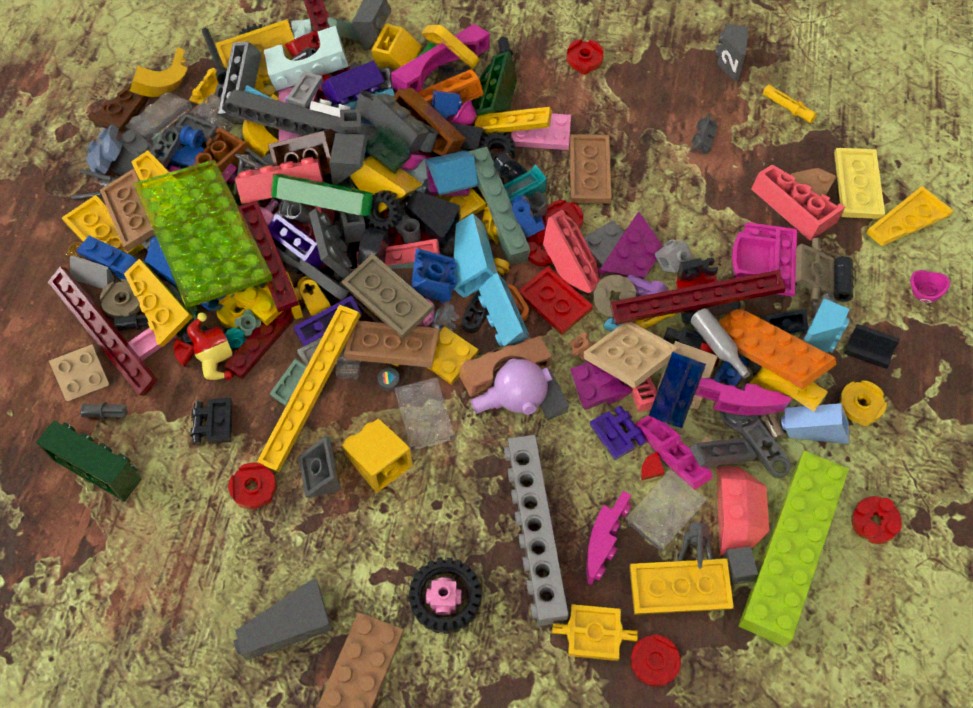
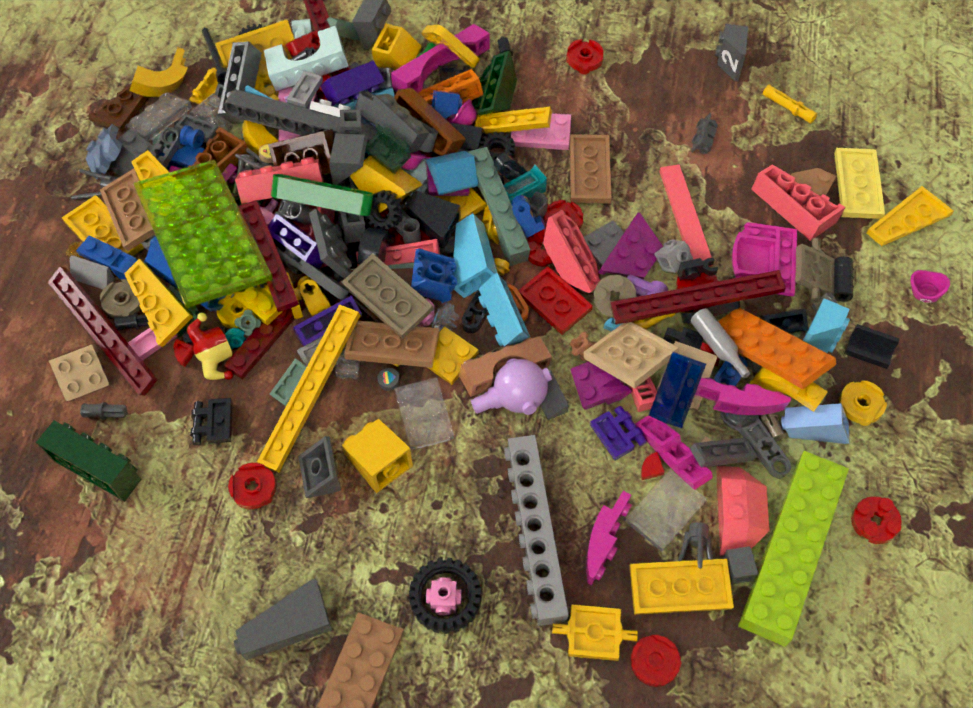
none -> tile [259,144,273,163]
none -> coral tile [659,164,712,267]

